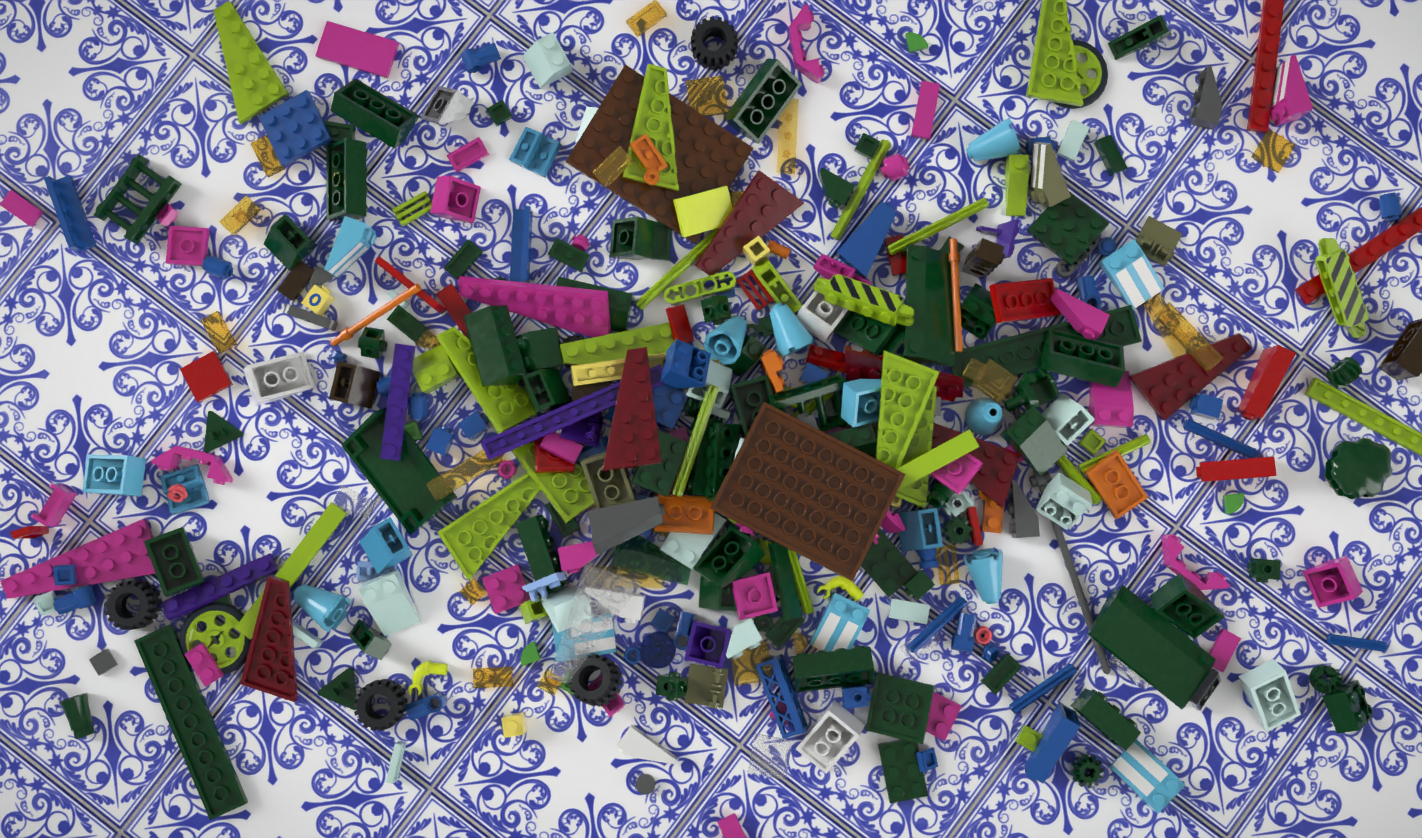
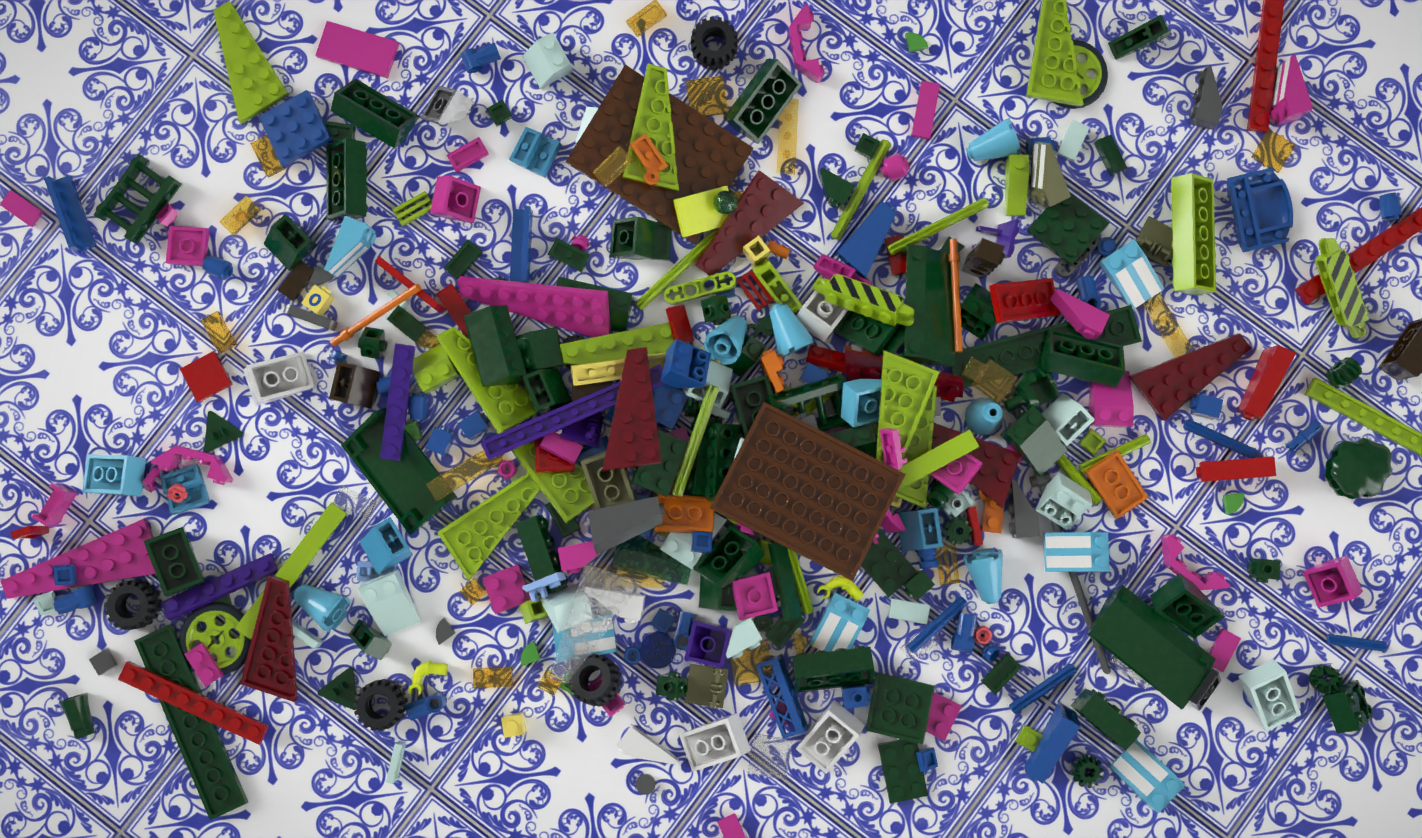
clear yellow tile [1154,302,1223,372] -> none
none -> red plate [118,661,270,745]
none -> dark pink tile [142,467,160,493]
none -> dark grey tile [436,617,456,645]
none -> white slope [679,713,751,772]
none -> blue tile [691,531,713,554]
none -> clear green piece [713,190,738,214]
none -> dark pink plate [880,428,908,469]
none -> slope [1044,532,1110,573]
none -> lime brick [1170,173,1216,295]
none -> blue slope [1227,167,1293,253]
none -> blue pin [1286,420,1324,454]

